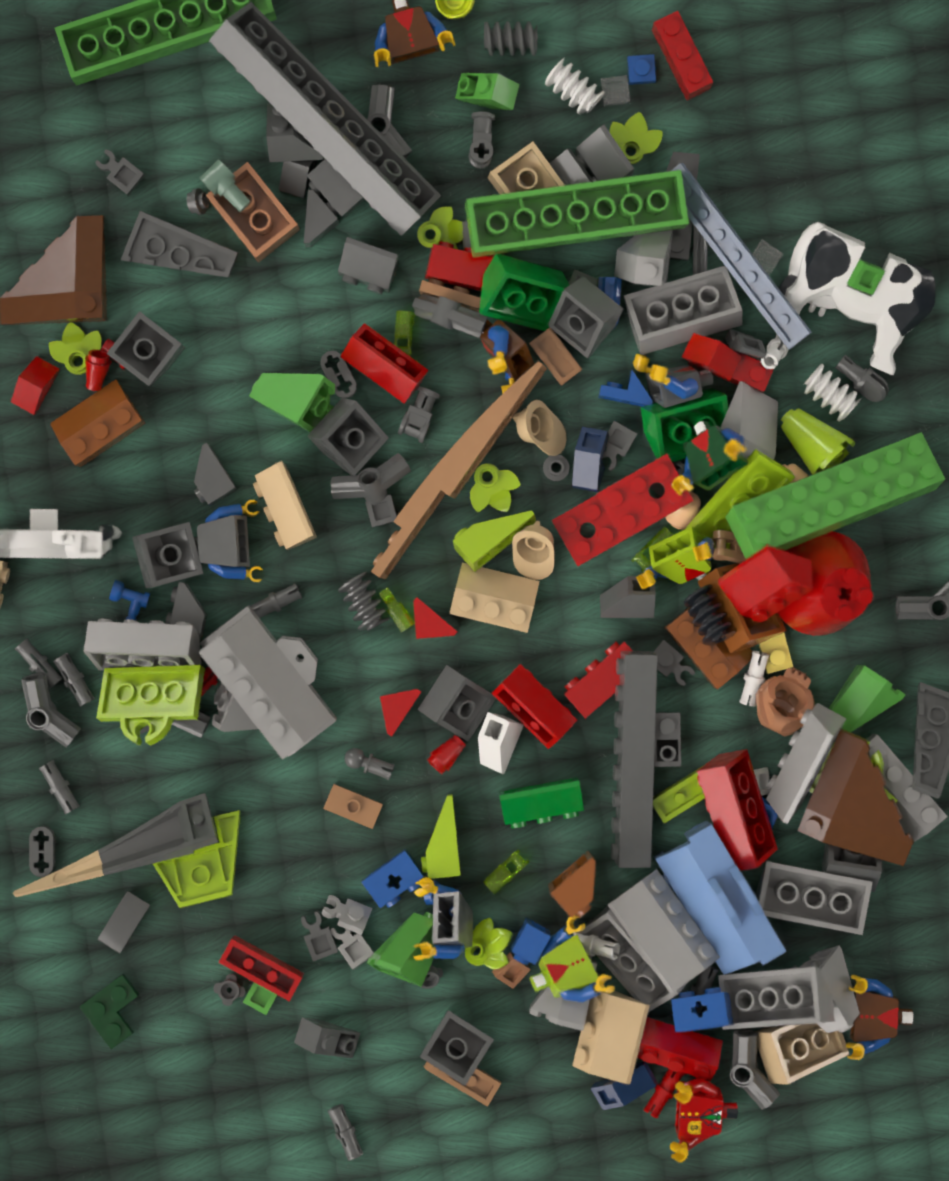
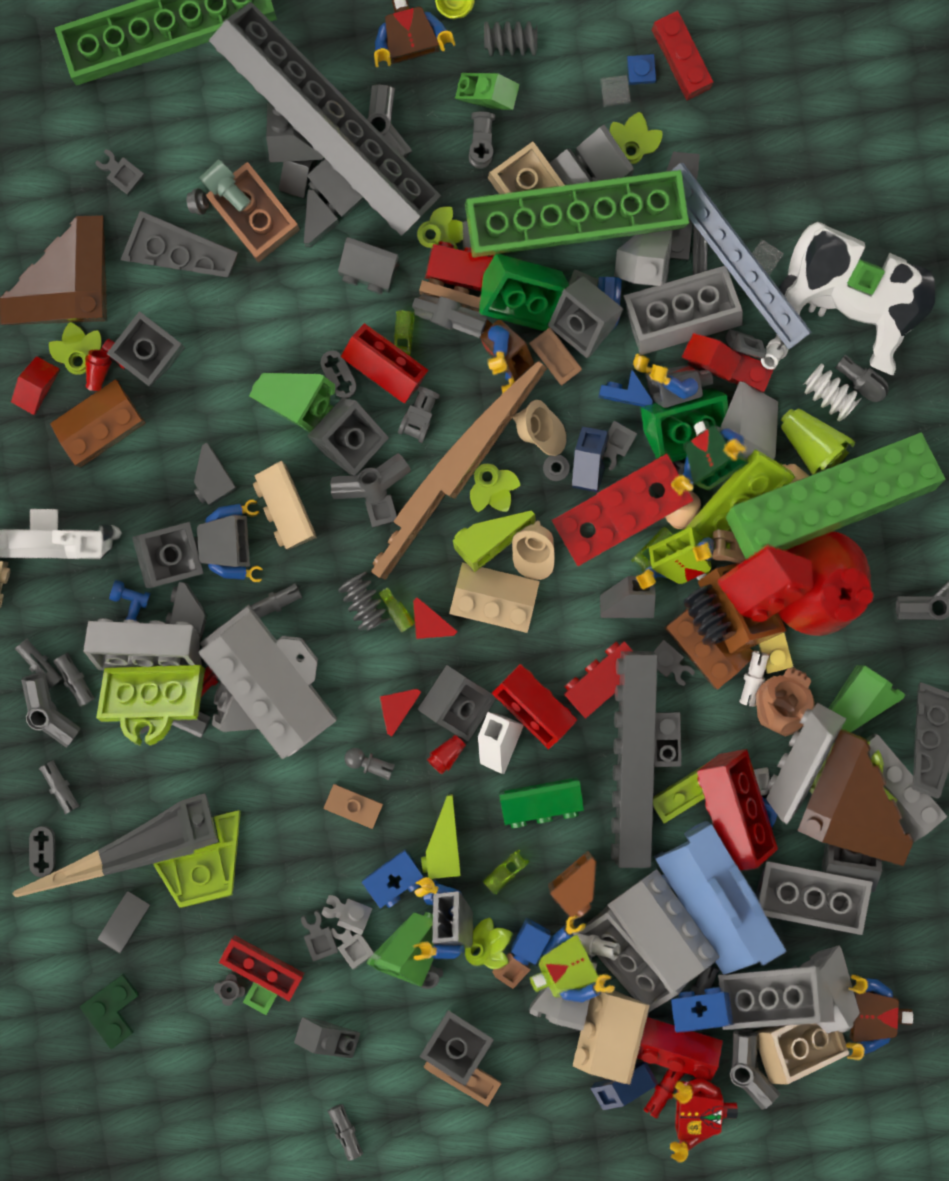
white piece [545,58,605,115] -> none

